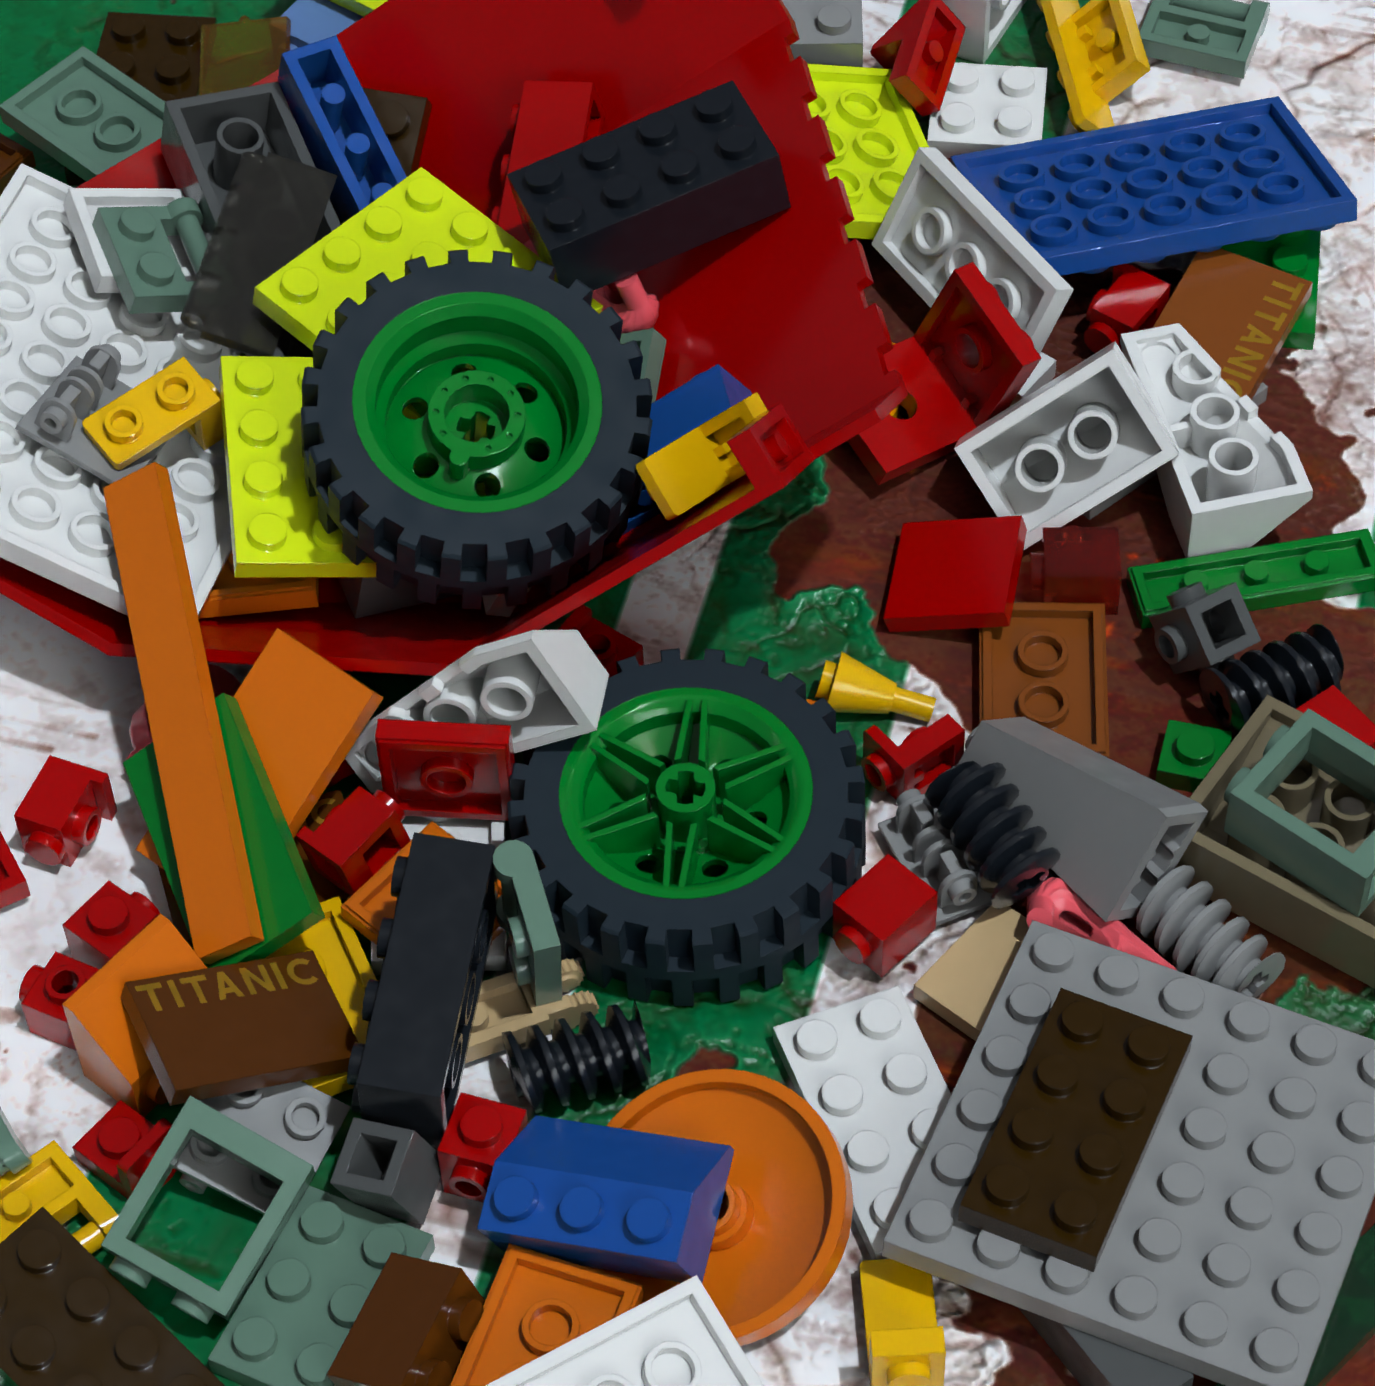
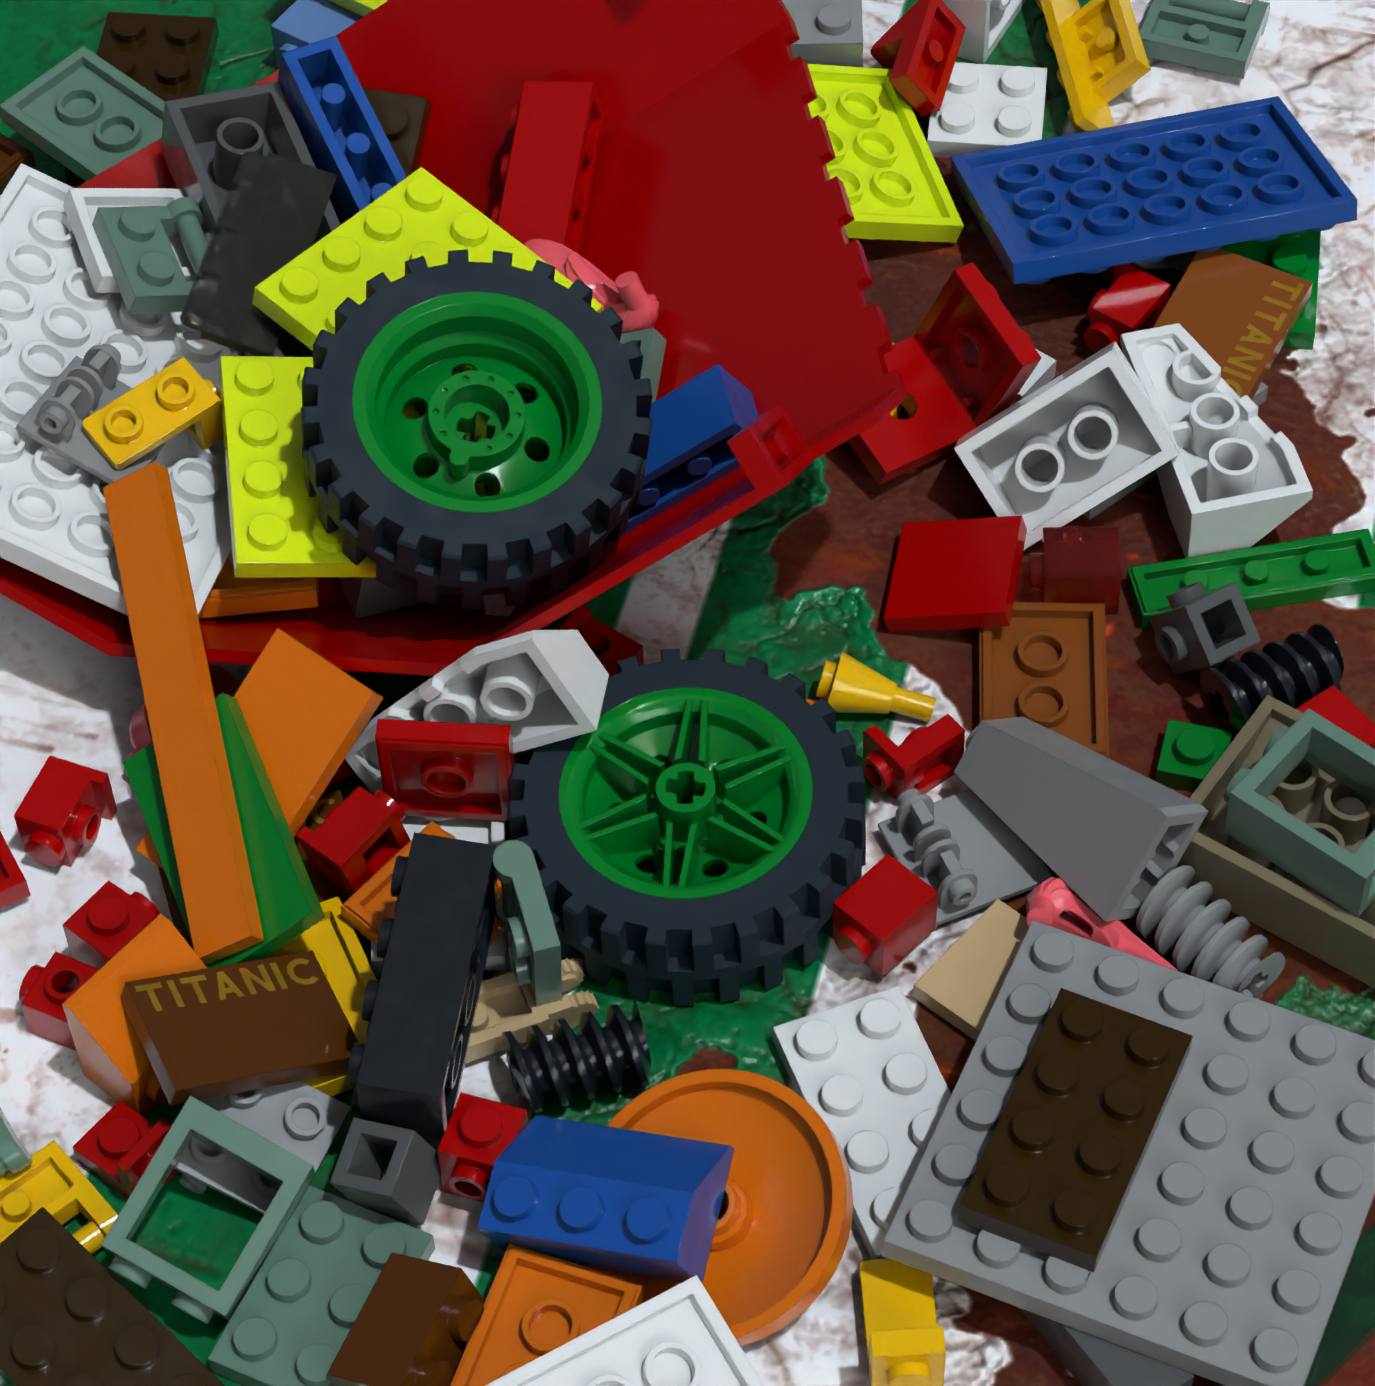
clear orange piece [199,15,291,95] -> none
black brick [507,80,791,291] -> none
yellow bracket [636,392,767,521] -> none
white plate [871,147,1074,355] -> none
black piece [925,761,1061,909] -> none

